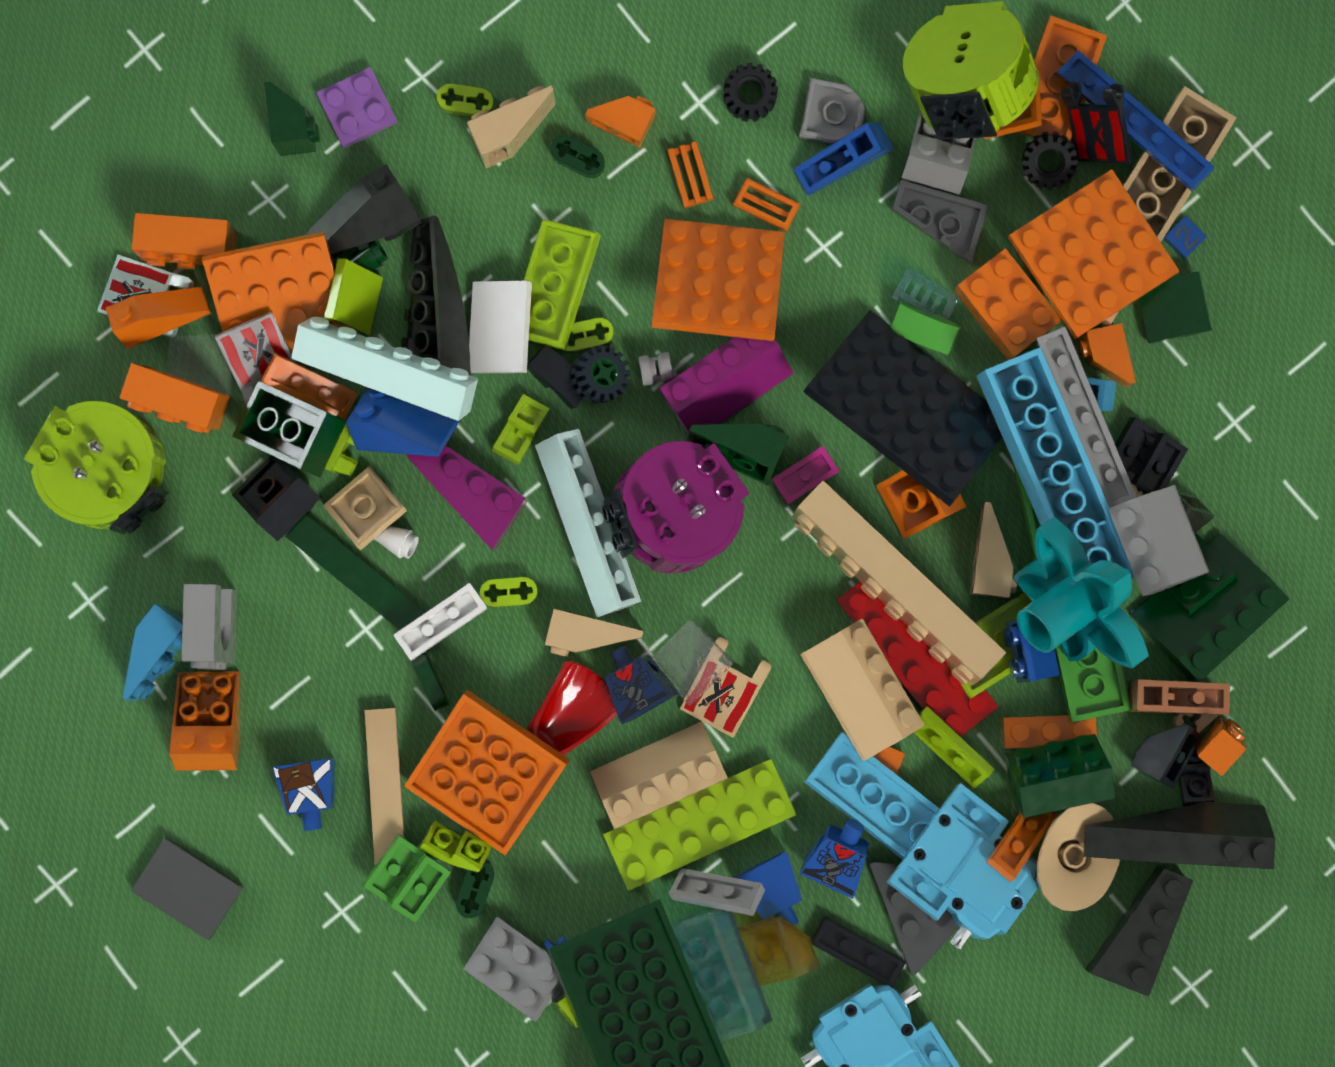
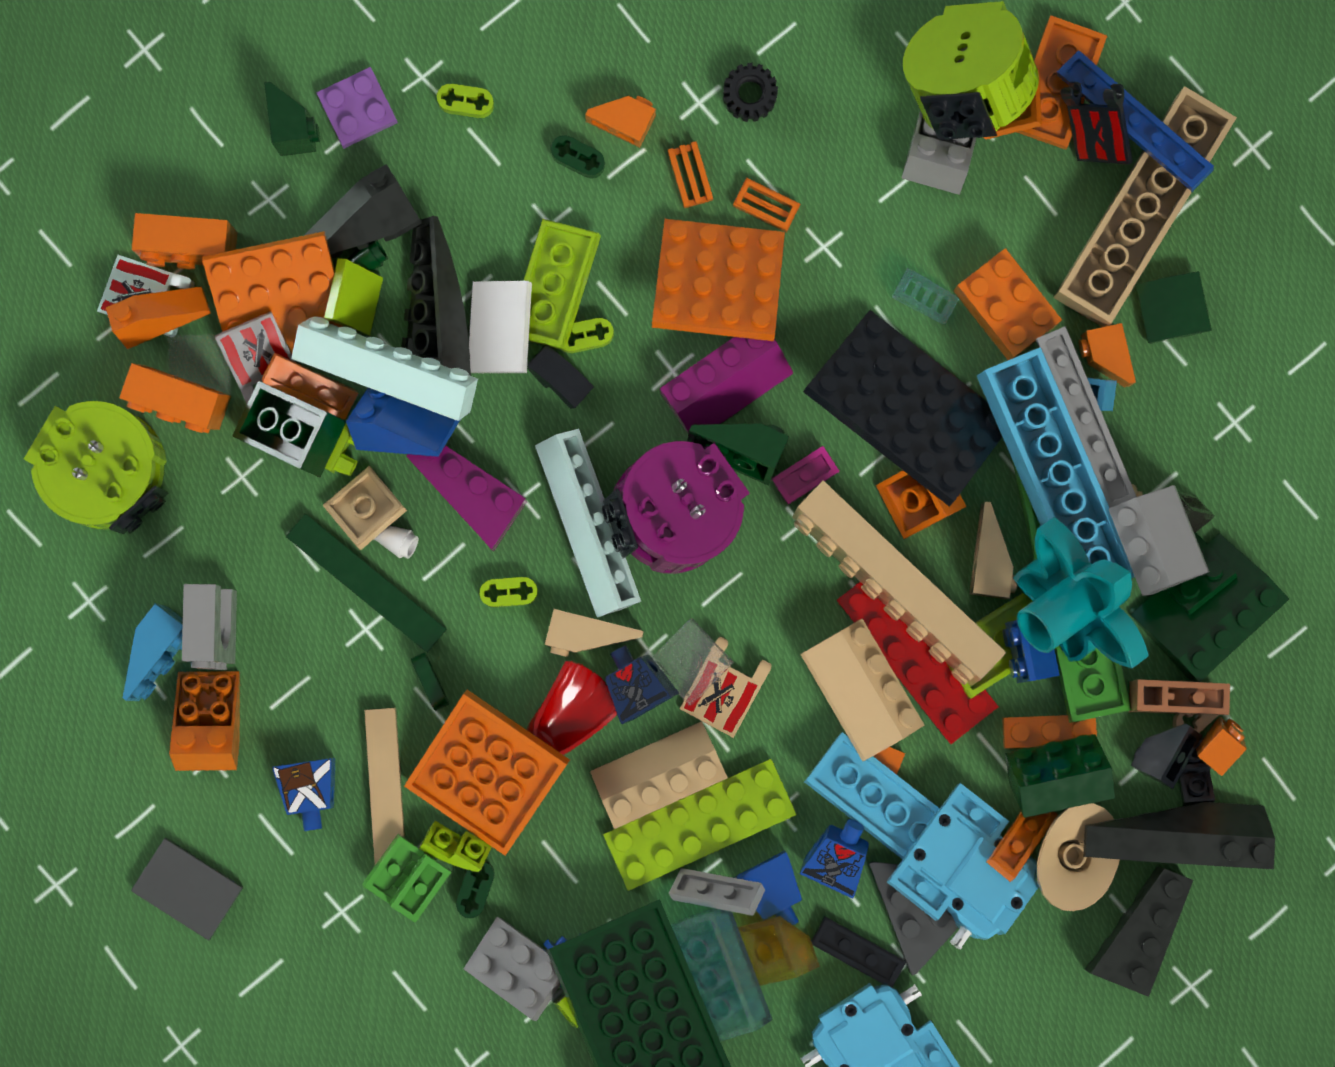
black slope [232,455,321,541] -> none
white plate [393,583,487,661] -> none
tan slope [467,85,556,168] -> none
lime slope [492,394,550,466] -> none
black wheel [571,346,631,404] -> none
light grey wheel [638,352,673,386] -> none
blue slope [794,122,894,195] -> none
light grey tile [799,78,865,144] -> none
bright green slope [891,302,961,355] -> none
dark grey wing [892,180,988,264] -> none
lime tile [914,706,995,789] -> none
orange plate [1008,169,1180,339] -> none
black tyre [1022,131,1078,190] -> none
black slope [1115,417,1188,495] -> none
blue tile [1163,216,1207,259] -> none

